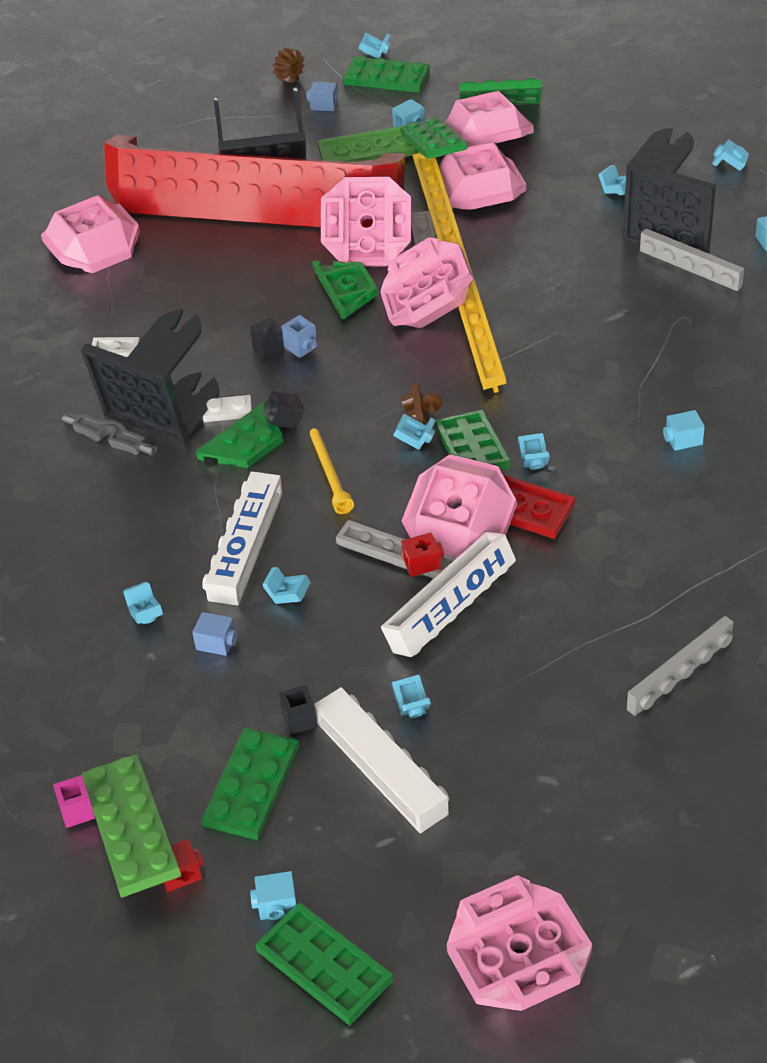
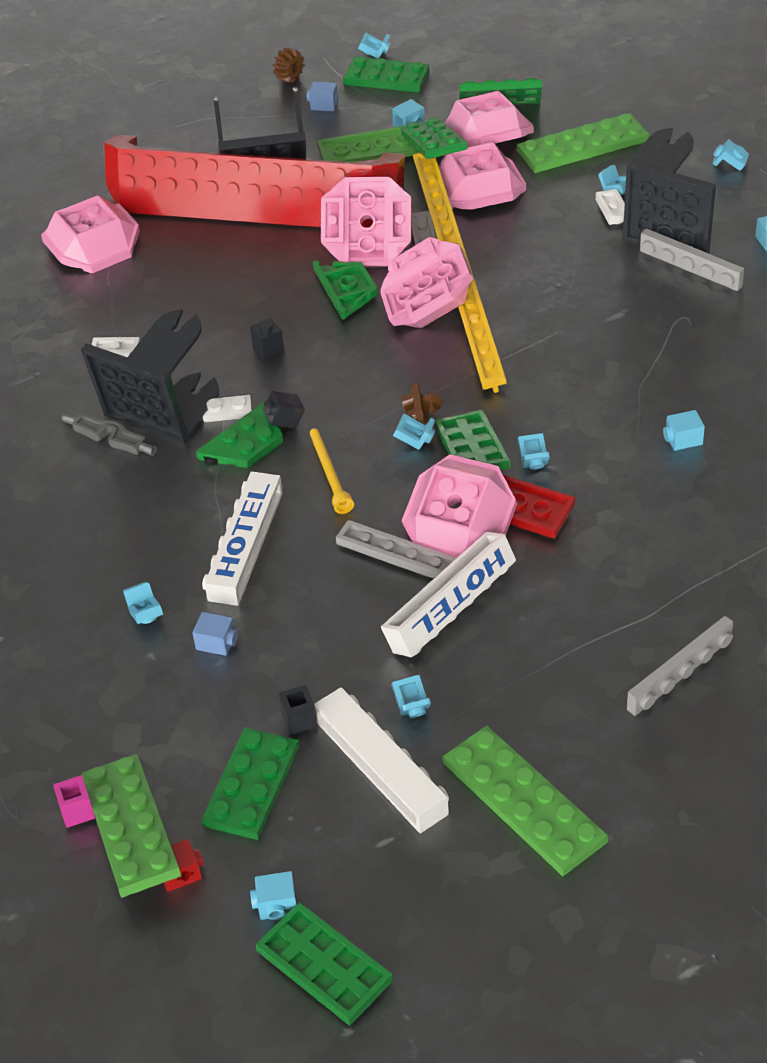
medium azure bracket [263,567,311,604] -> none
medium blue brick [282,315,317,358] -> none
red brick [401,532,444,577] -> none
bright pink piece [447,875,592,1011] -> none
none -> bright green plate [443,725,608,876]
none -> bright green plate [517,113,649,173]
none -> white plate [596,189,625,225]

